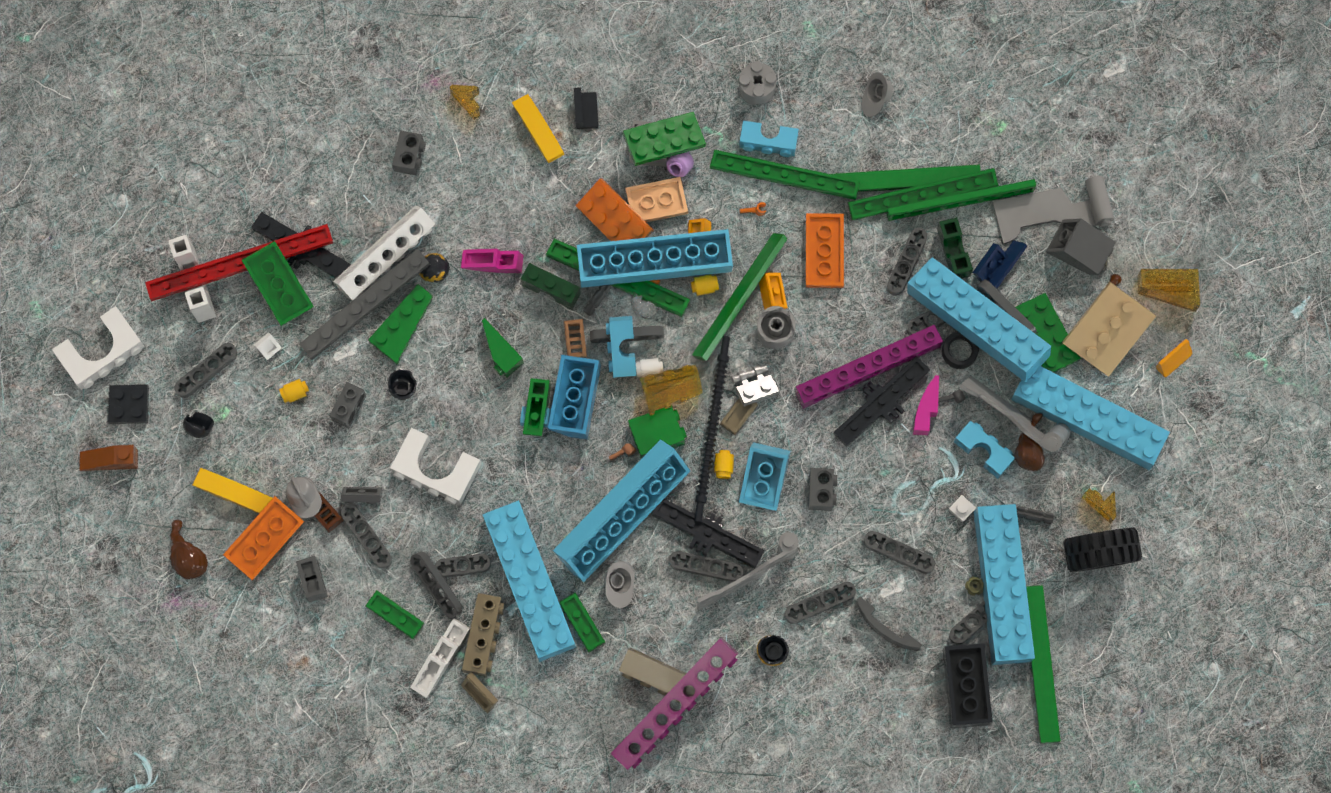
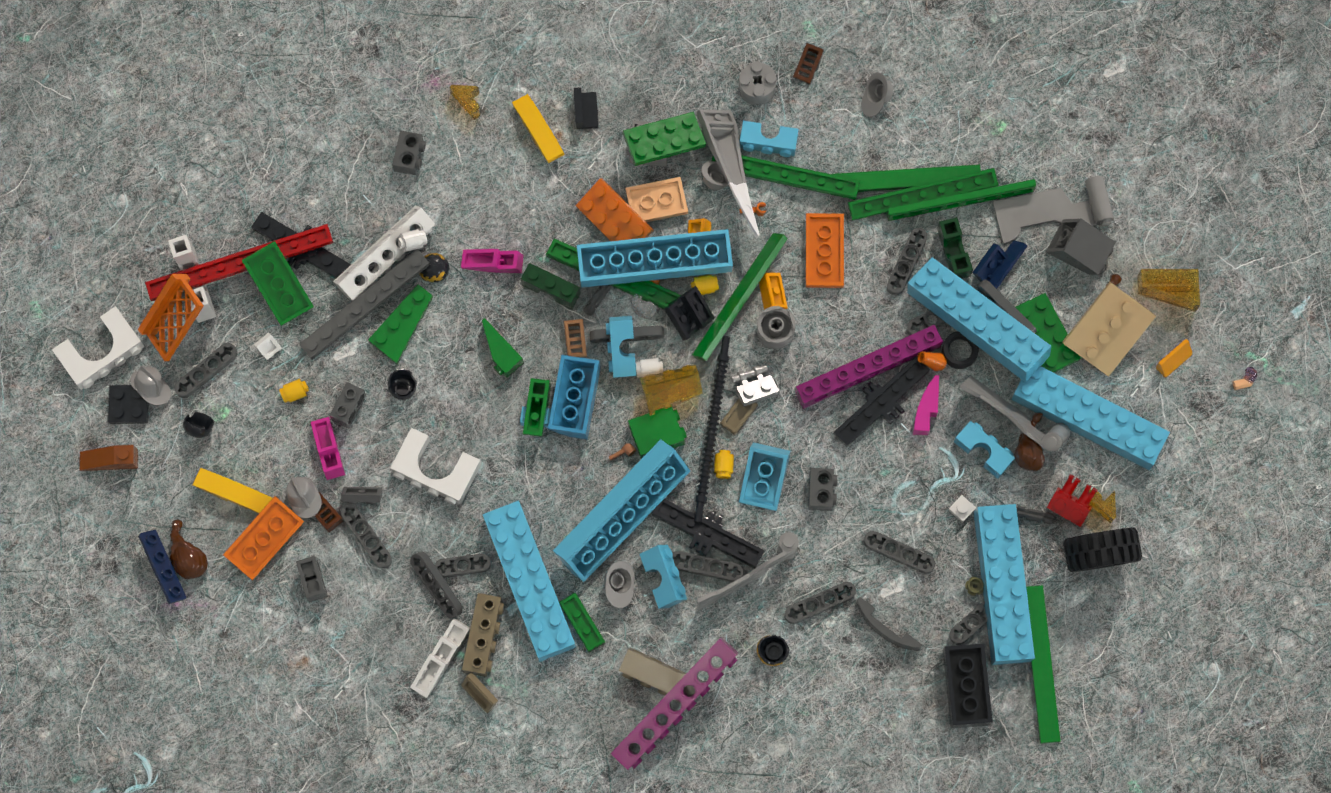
green tile [365,590,425,639] -> none
lavender head [666,152,694,177] -> none
dark grey hand [938,390,965,403] -> none
none -> light grey piece [130,366,171,406]
none -> orange fence [138,274,204,361]
none -> dark blue bracket [138,530,186,604]
none -> dark pink slope [311,417,346,480]
none -> white brick [398,229,427,252]
none -> medium azure arch [640,545,687,609]
none -> black slope [664,286,715,341]
none -> light grey plate [696,109,760,239]
none -> light grey piece [701,161,745,190]
none -> reddish brown slope [793,43,824,84]
none -> orange cone [918,351,947,371]
none -> red brick [1046,474,1098,527]
none -> arm [1232,367,1258,390]

